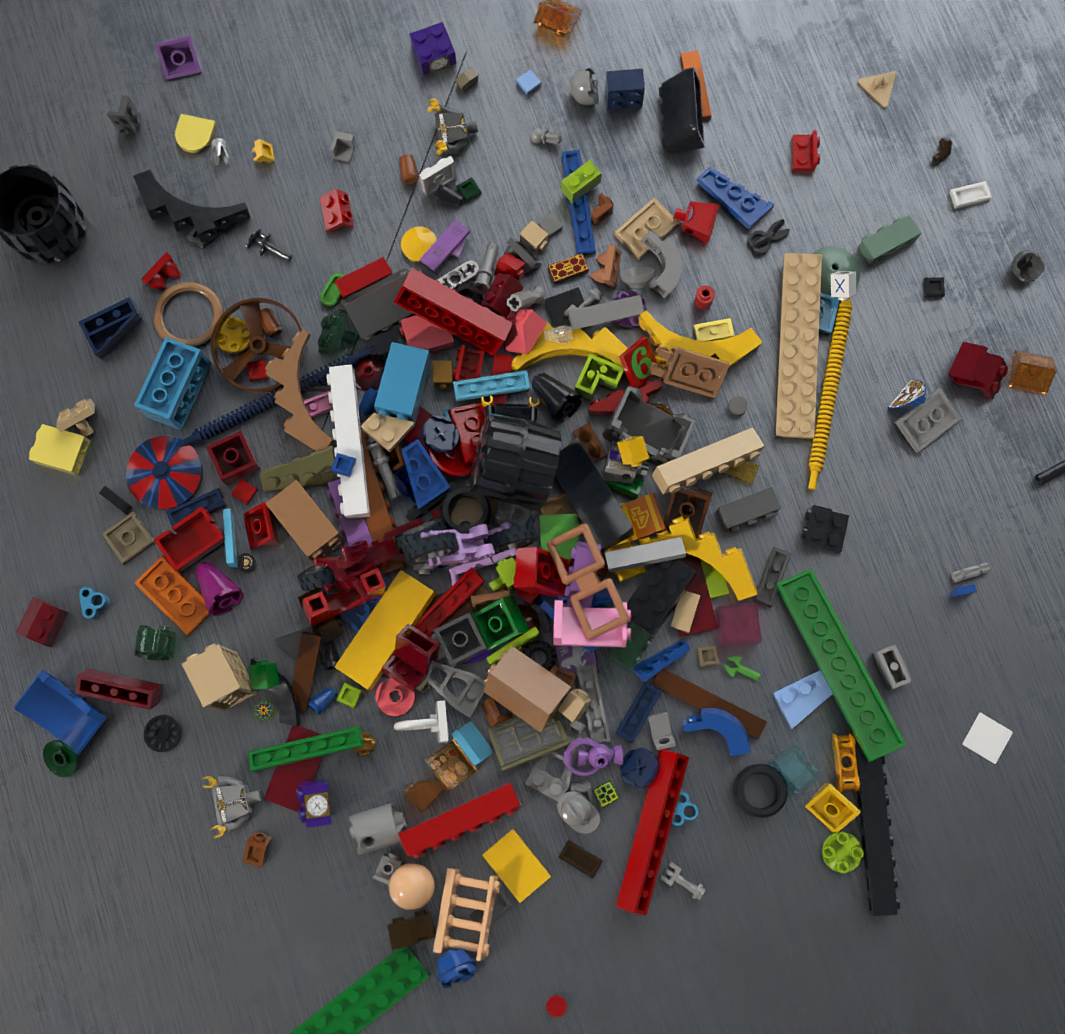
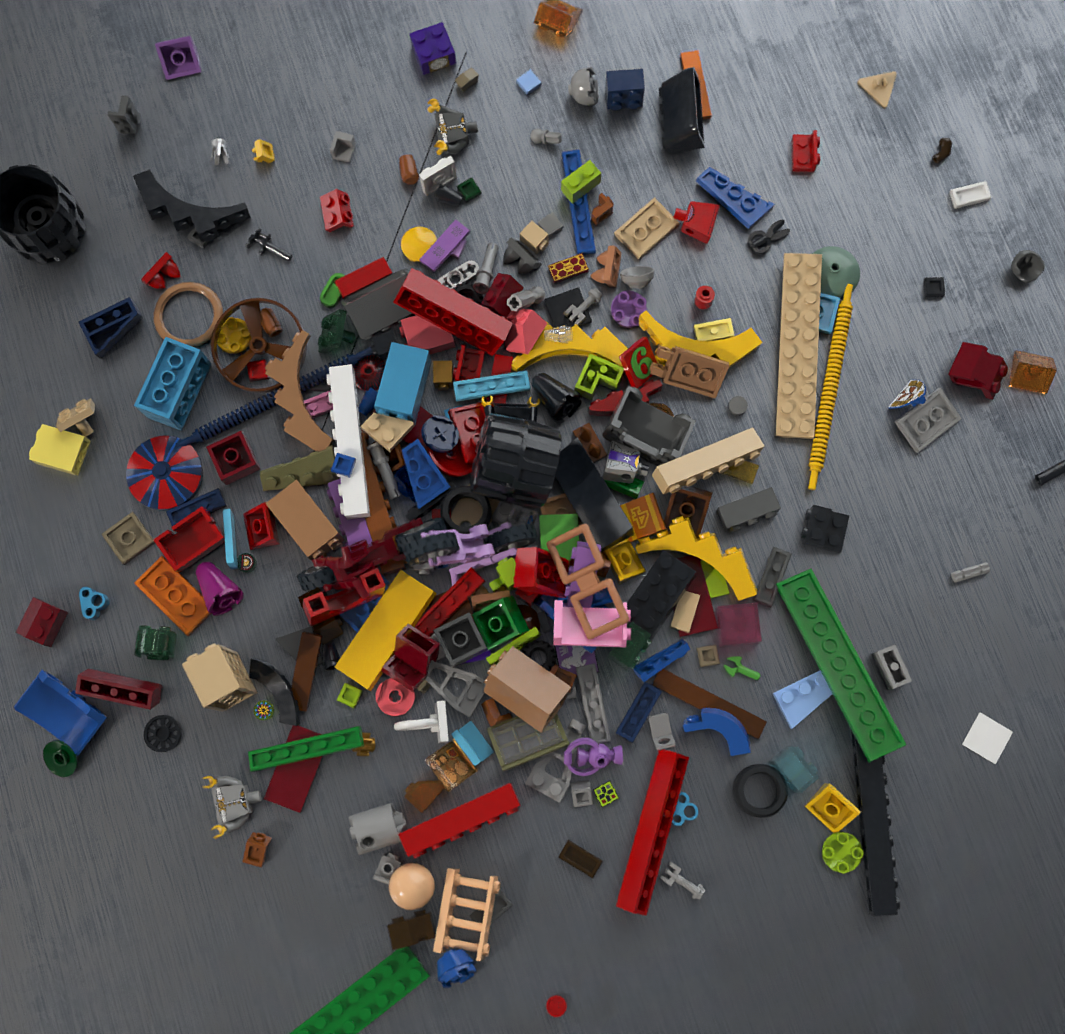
black beam [99,486,133,515] -> none
light yellow tile [175,114,216,153] -> none
red tile [231,479,258,506] -> none
green brick [249,659,279,690] -> none
brick [296,779,332,828] -> none
blue cone [308,686,337,715] -> none
yellow tile [482,829,551,903] -> none
red brick [494,253,526,281] -> none
tan brick [557,689,592,722] -> none
light grey piece [557,791,600,834] -> none
light grey tile [568,295,644,330] -> none
light grey tile [604,537,686,573] -> none
yellow brick [617,436,649,467] -> none
dark blue tile [620,748,659,788] -> none
light grey arch [641,230,682,298] -> none
white brick [831,271,856,300] -> none
light orange piece [832,733,860,792] -> none
sand green brick [858,215,921,265] -> none
blue tile [951,584,977,598] -> none

